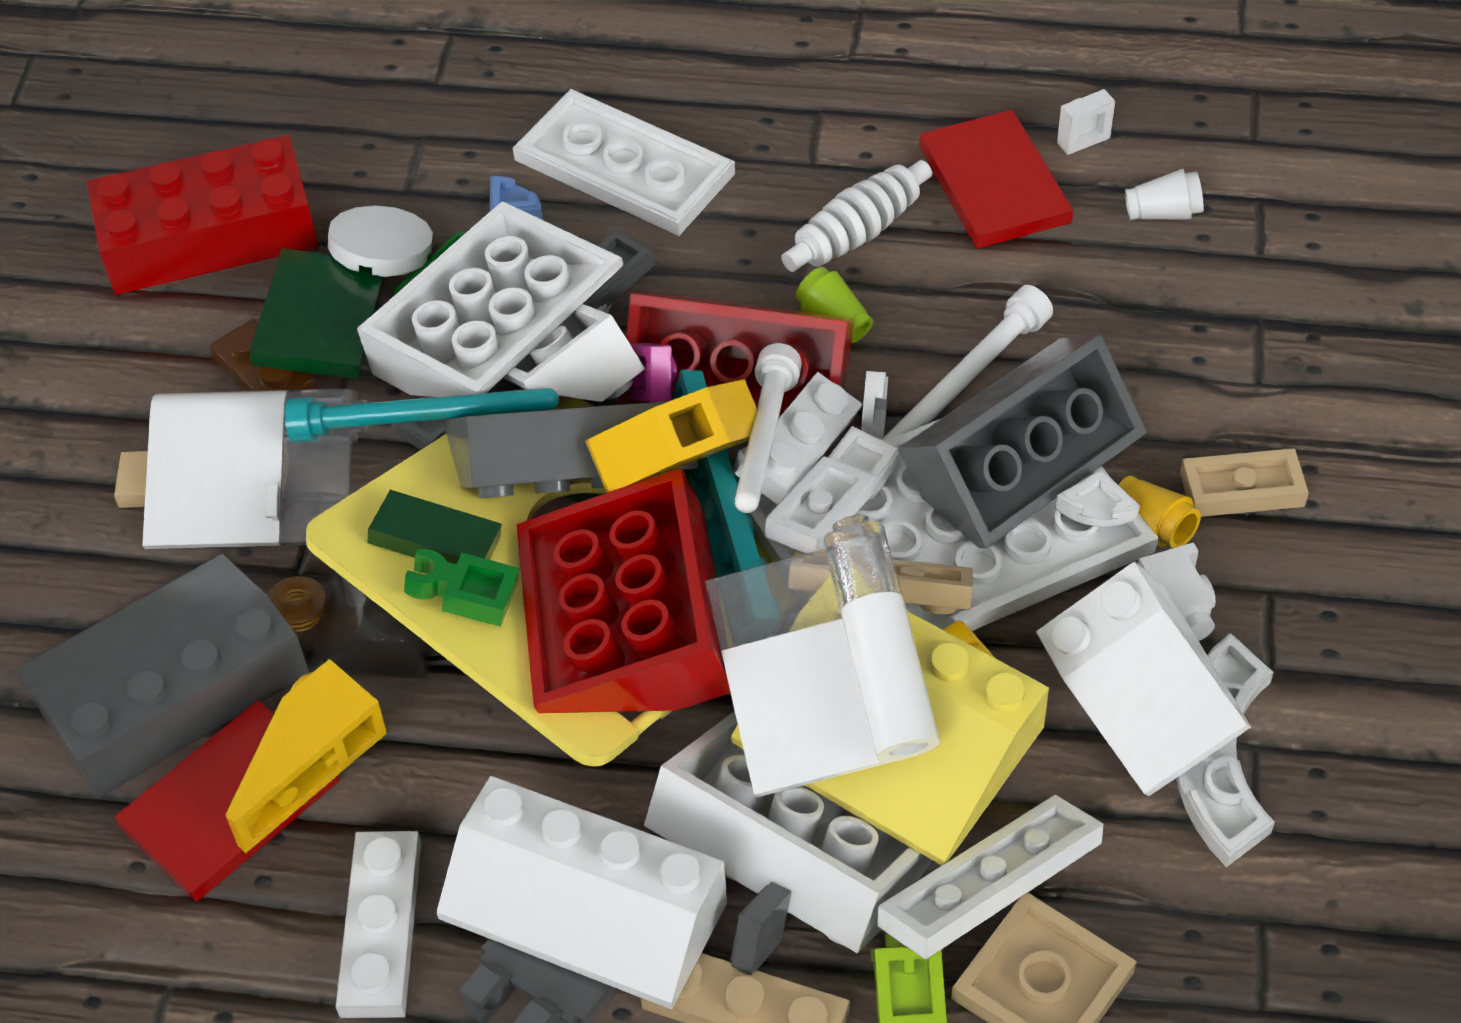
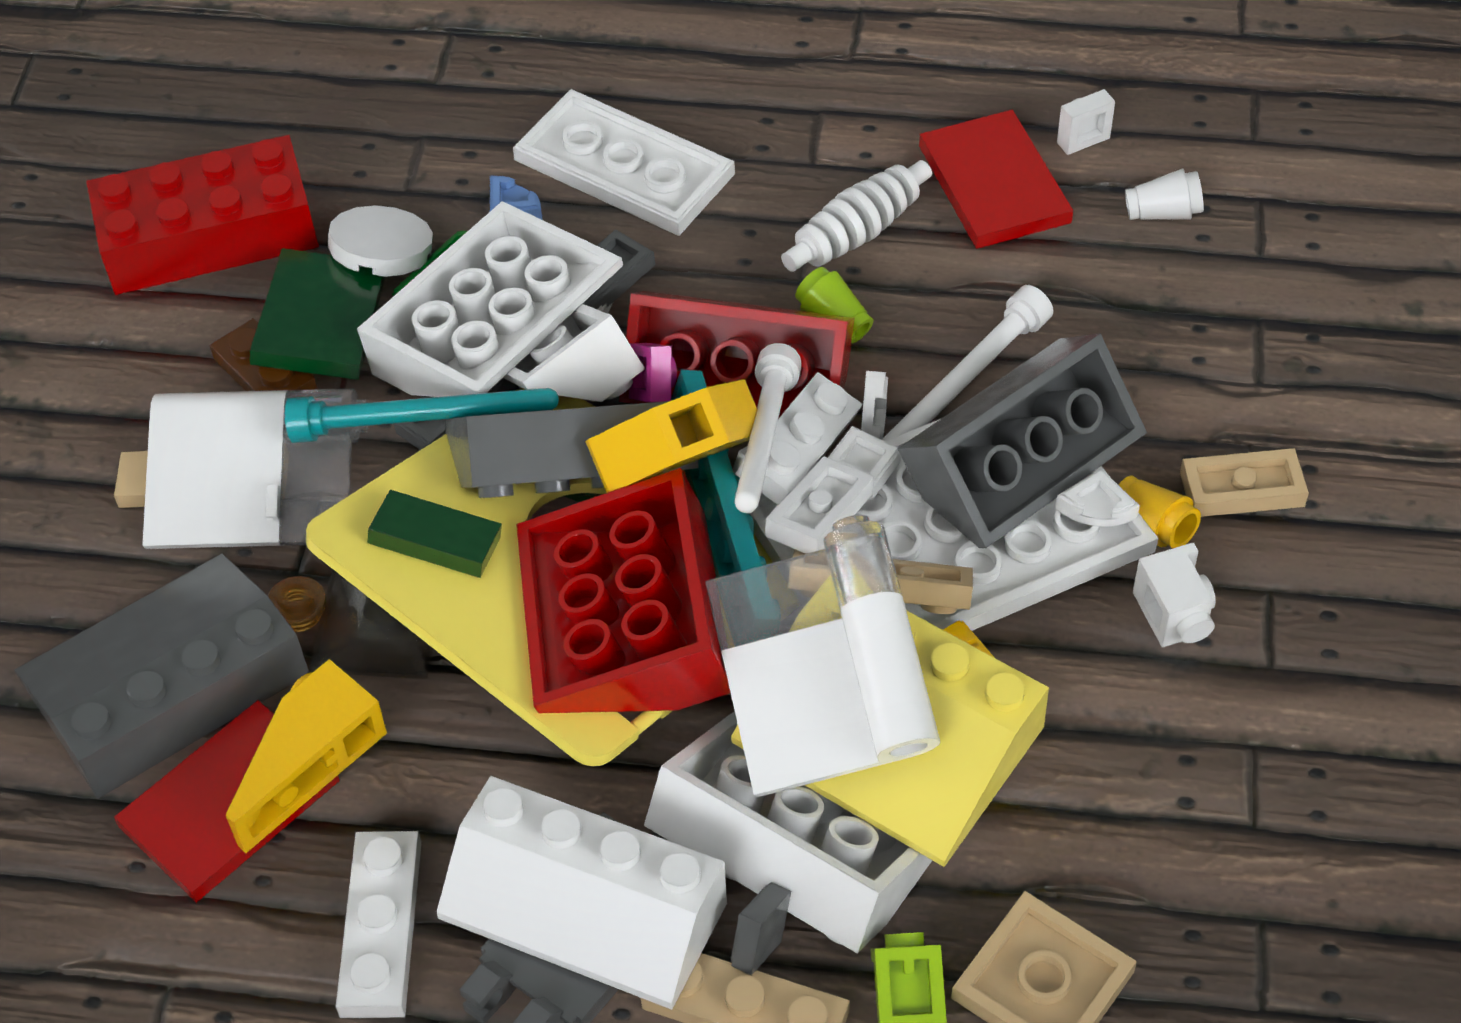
green plate [404,549,520,627] -> none
white plate [878,795,1104,960] -> none
white slope [1036,561,1251,796] -> none
white tile [1176,633,1275,868] -> none

